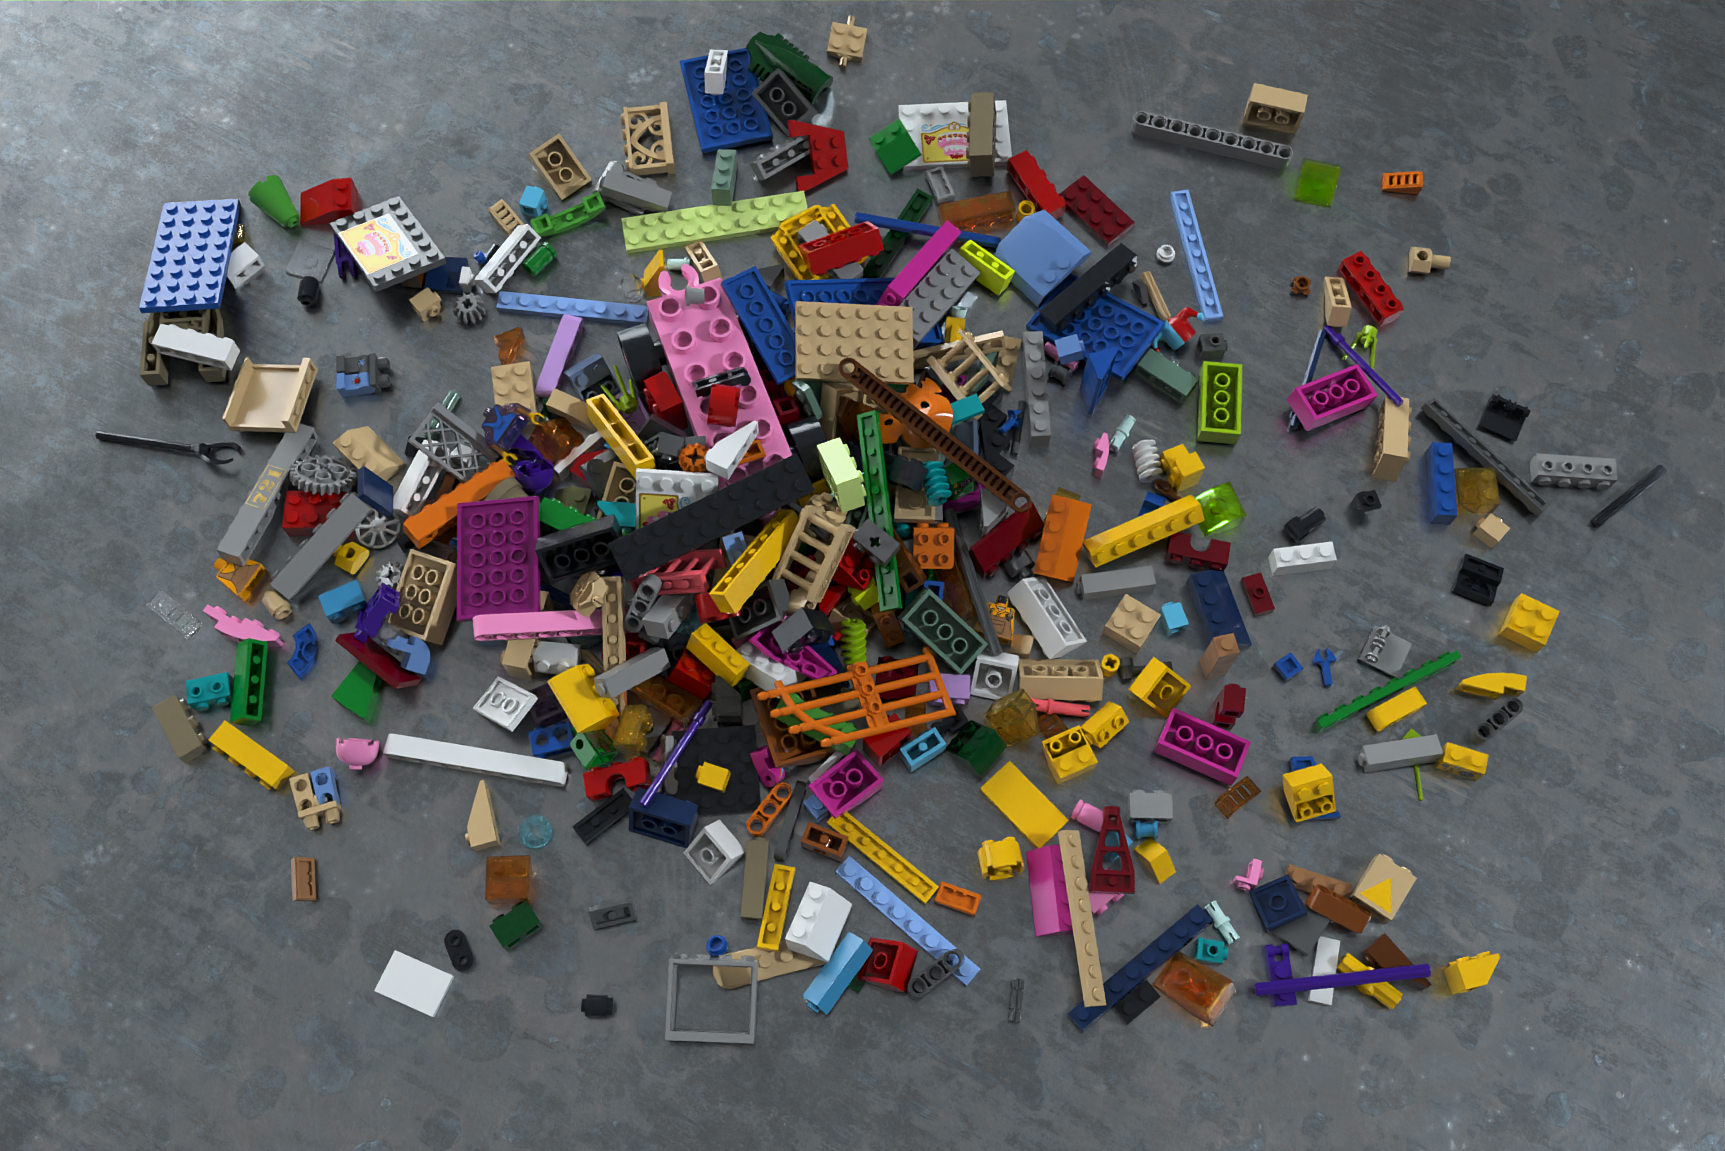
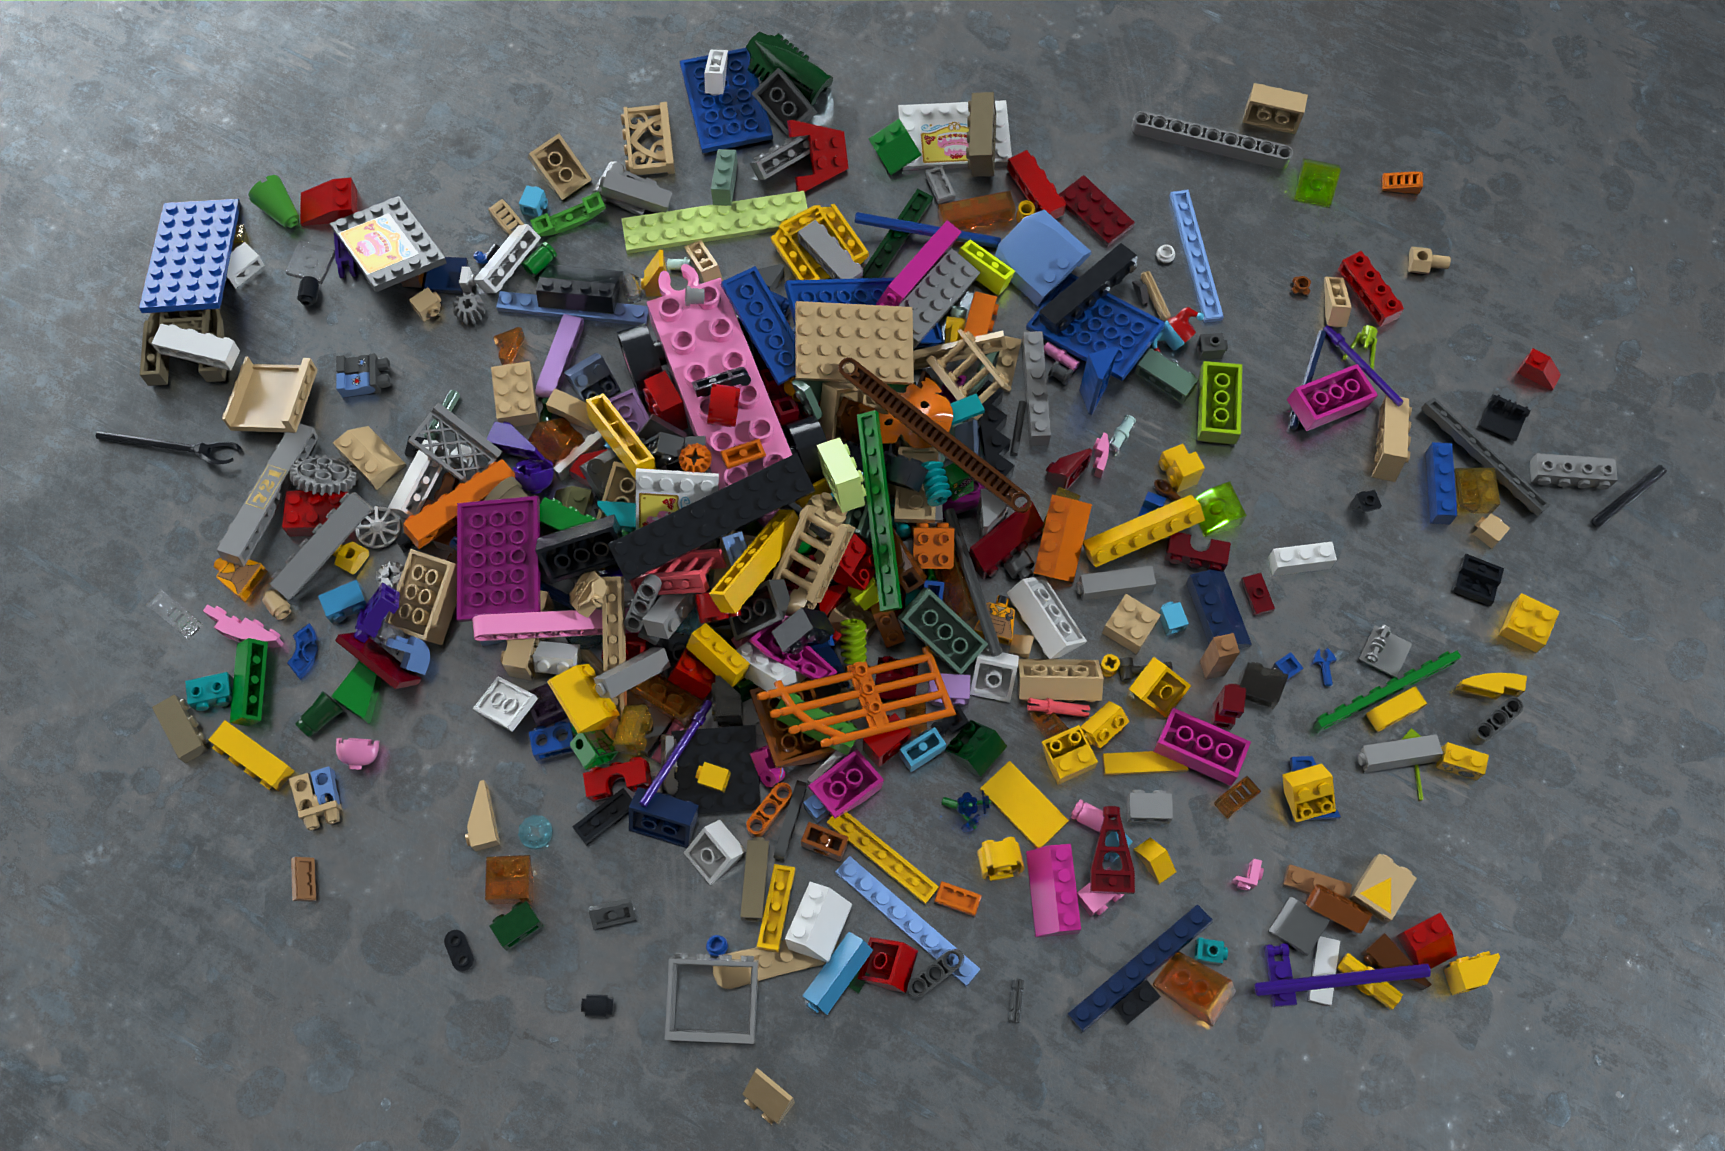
dark blue tile [358,466,393,518] -> none
white tile [374,950,454,1018] -> none
white beam [383,734,569,787] -> none
clear purple torso [482,403,545,465] -> none
lime plant [601,365,639,414] -> none
white slope [704,421,759,480] -> none
red slope [798,221,884,276] -> none
tan plate [826,15,867,69] -> none
flat silver brick [852,519,900,568] -> none
clear yellow slope [984,689,1039,746] -> none
blue bar [999,409,1023,434] -> none
medium blue brick [1054,334,1086,365] -> none
tan plate [1058,830,1106,1007] -> none
white piece [1132,439,1163,483] -> none
dark azure bush [1136,820,1158,839] -> none
light aqua pin [1204,900,1240,945] -> none
dark blue tile [1249,874,1308,932] -> none
black piece [1284,507,1326,542] -> none
none -> dark green plant [295,691,344,738]
none -> black slope [536,264,624,314]
none -> tan slope [743,1068,795,1125]
none -> clear blue plant [941,790,991,832]
none -> orange brick [961,291,999,340]
none -> dark red slope [1045,448,1093,494]
none -> yellow tile [1102,751,1188,776]
none -> clear smoke slope [1237,662,1288,709]
none -> red slope [1397,912,1457,969]
none -> red slope [1517,348,1561,391]

